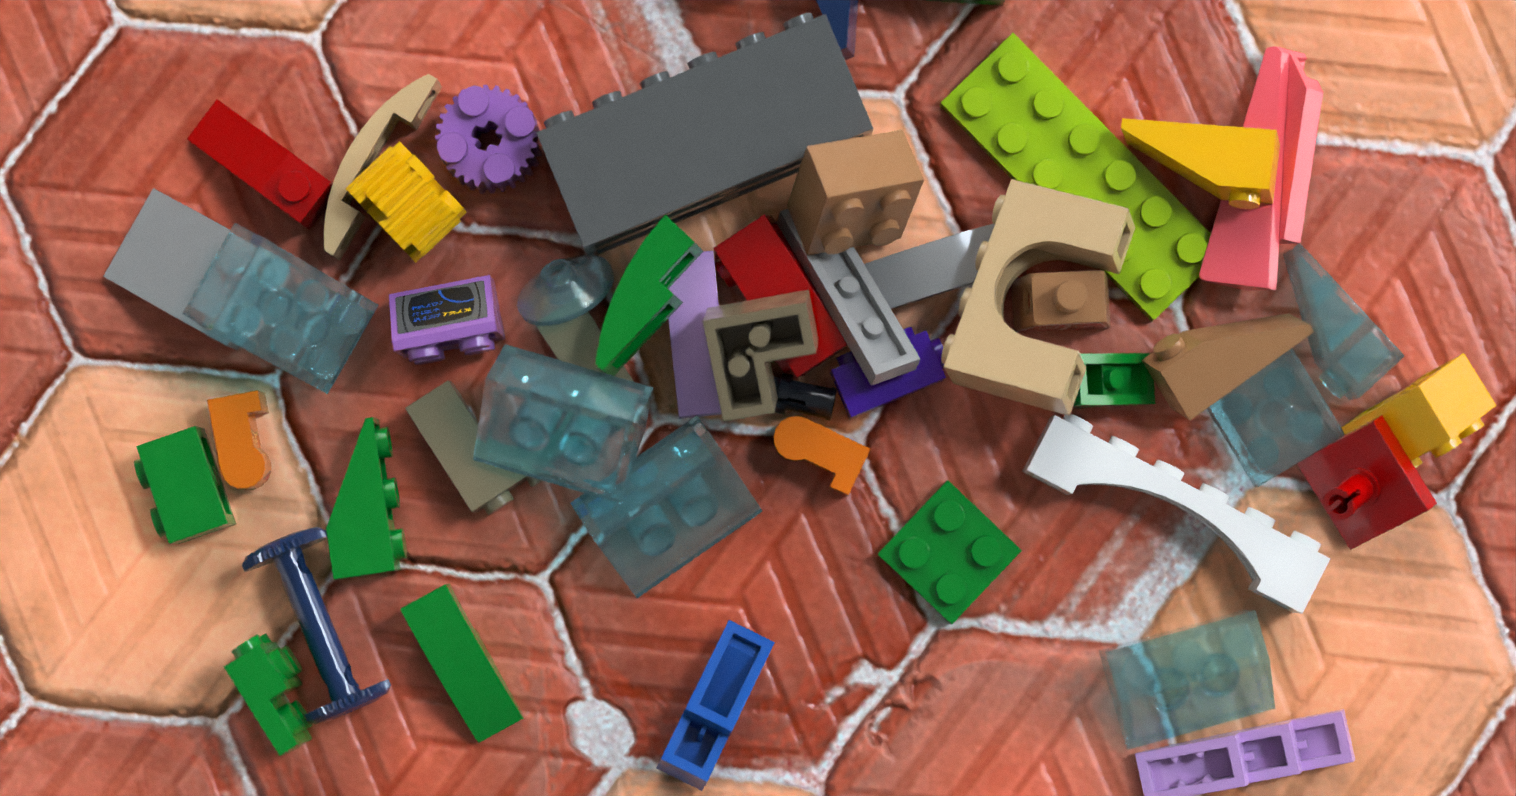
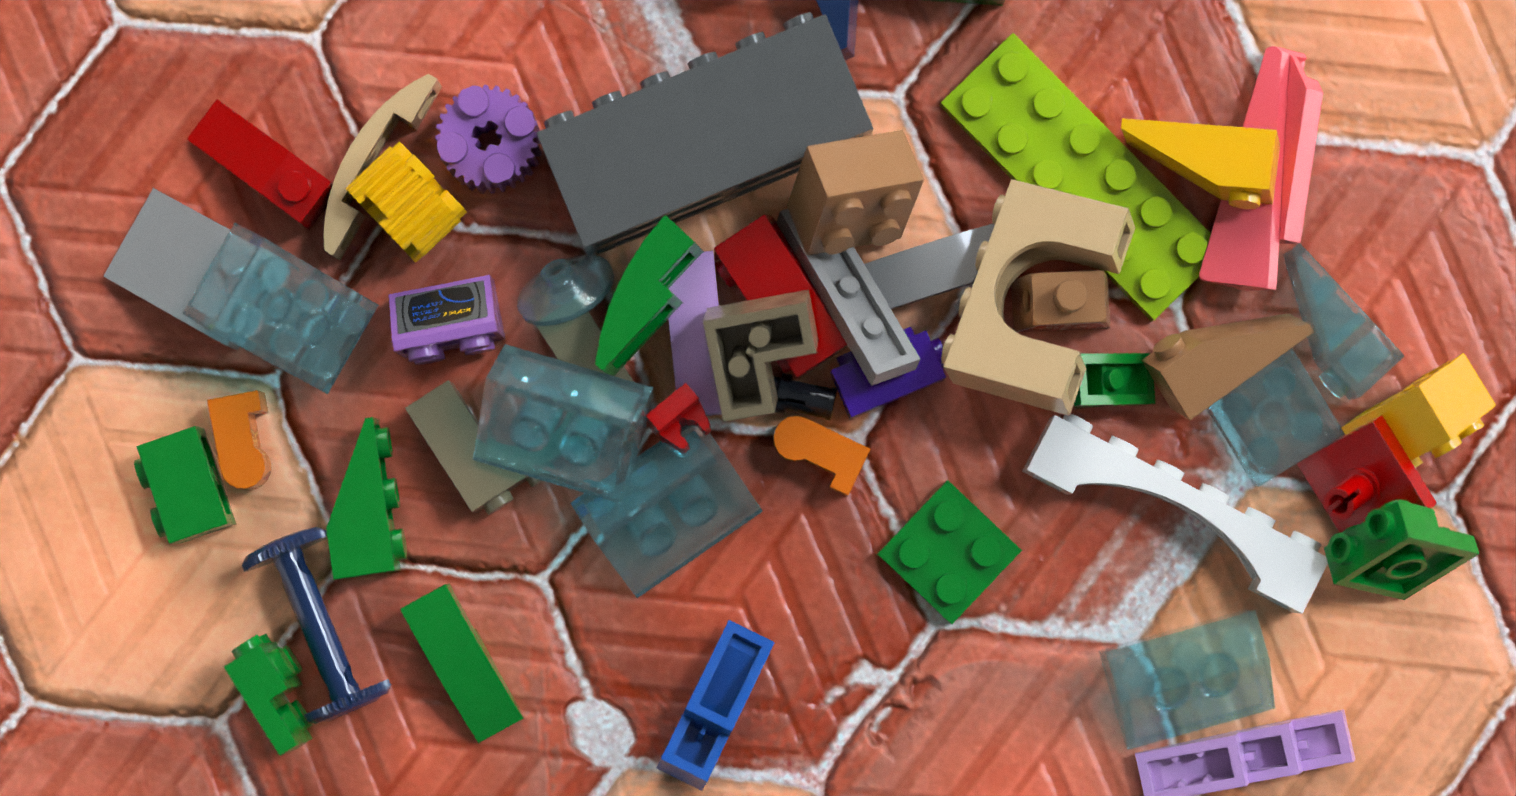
none -> red tile [645,383,711,453]
none -> green plate [1324,500,1479,600]

